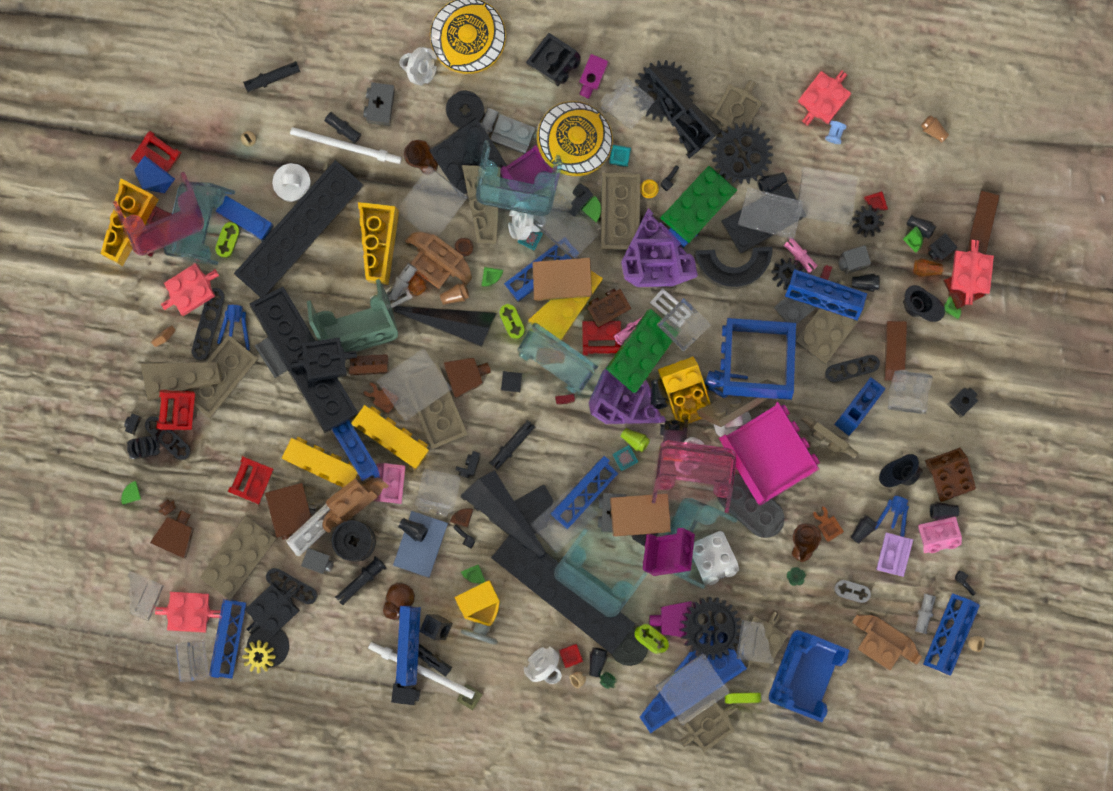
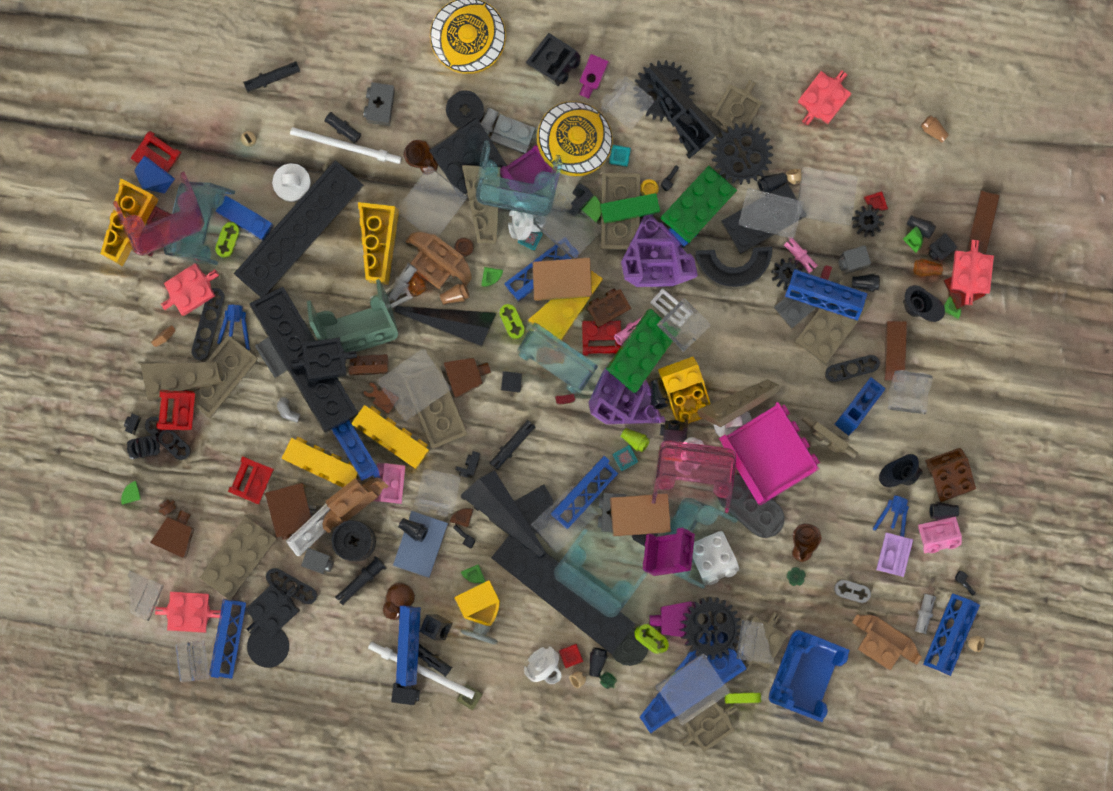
light yellow gear [242,640,276,673] -> none
white tile [399,47,437,86] -> none
blue plant [704,370,748,398] -> none
blue window [719,318,796,400] -> none
dark orange plate [813,506,844,542] -> none
light blue bush [825,121,847,145] -> none
black cone [850,514,877,544] -> none
black brick [947,387,979,418] -> none
none -> light grey arm [277,397,301,423]
none -> green tile [600,193,660,224]
none -> tan hinge [786,169,802,184]

